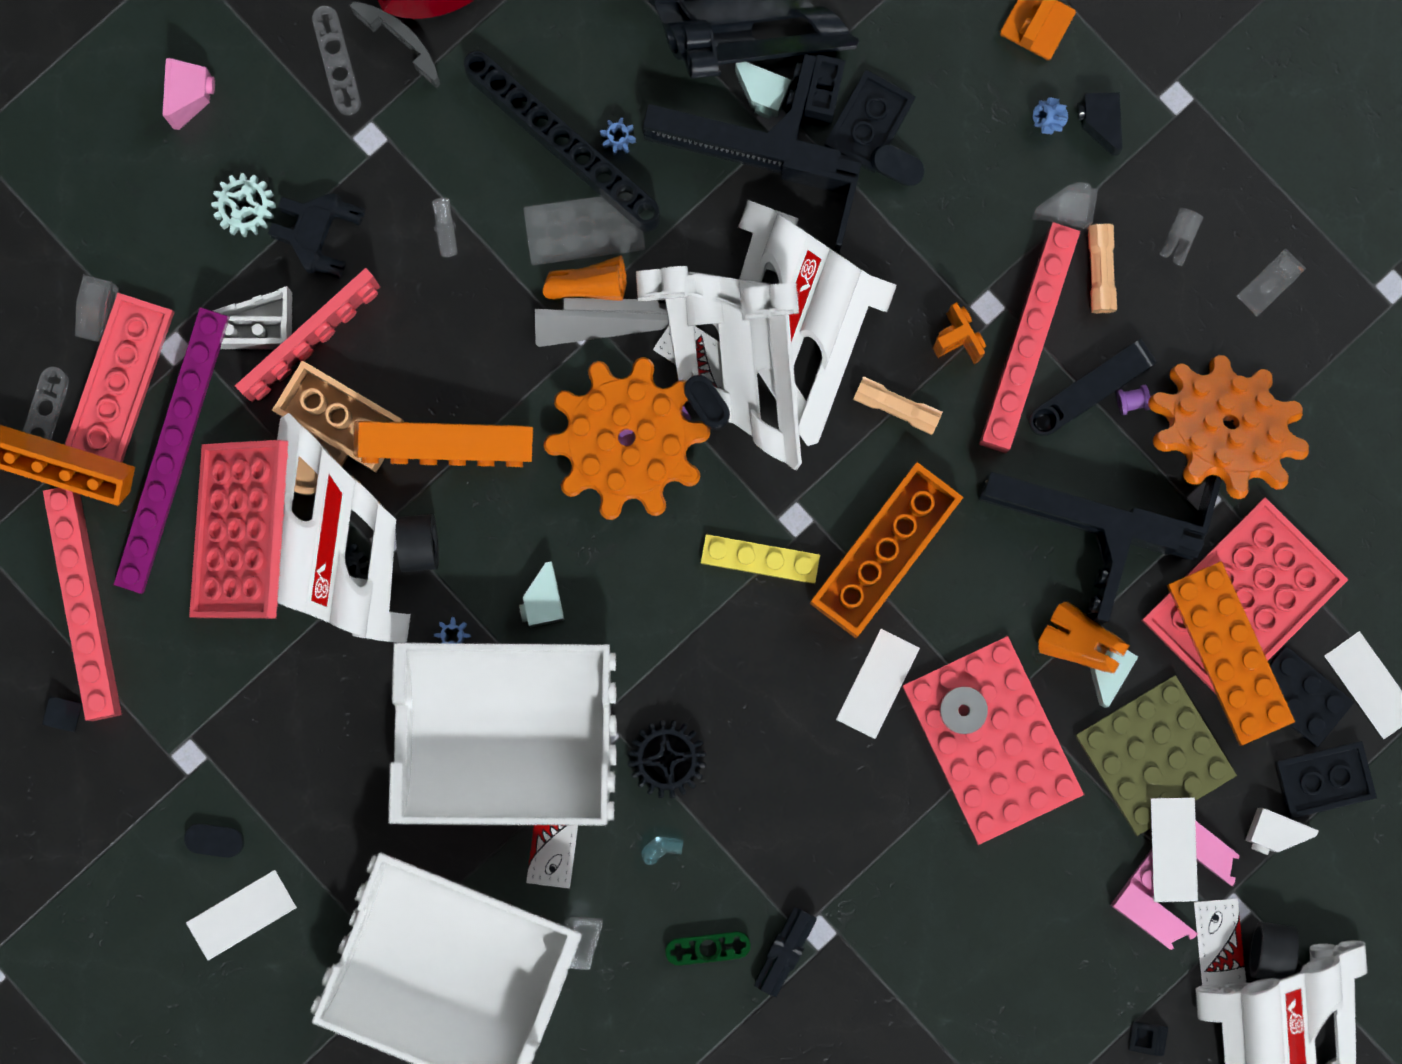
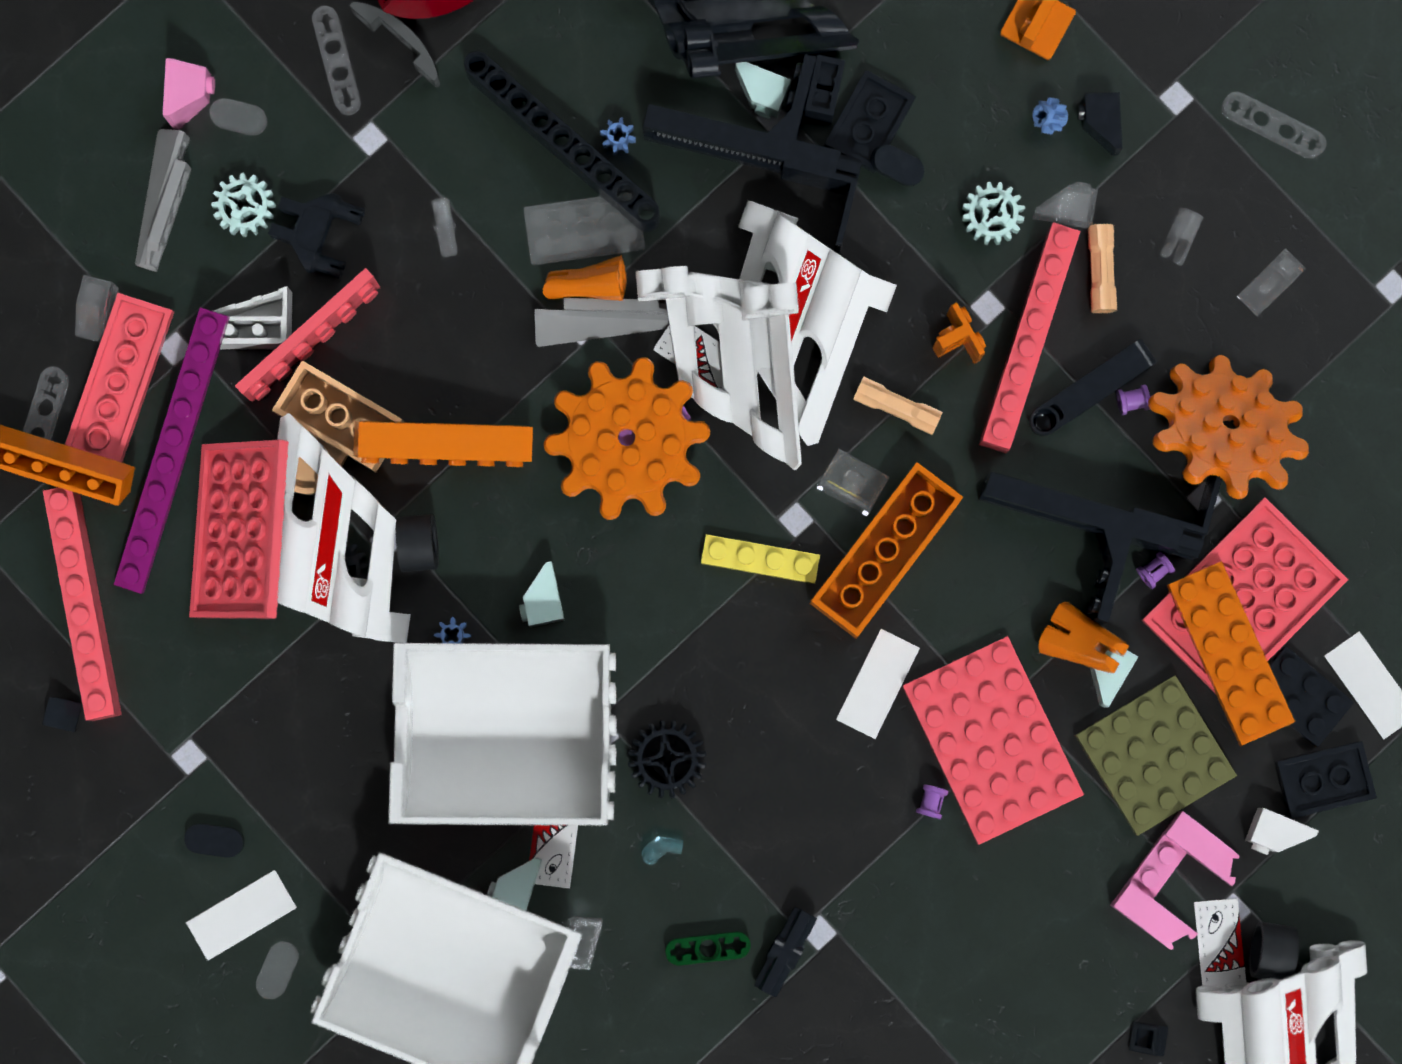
black tile [684,375,730,429] -> none
light grey piece [940,687,988,734] -> none
white sticker [1151,798,1198,902] -> none
none -> light grey wedge [135,129,192,272]
none -> clear tile [209,98,267,136]
none -> clear tile [256,942,299,999]
none -> light aqua slope [487,857,542,911]
none -> clear slope [817,449,889,516]
none -> medium lavender bush [916,784,948,819]
none -> light aqua gear [962,182,1025,245]
none -> medium lavender bush [1136,551,1175,589]
none -> clear beam [1221,92,1327,159]

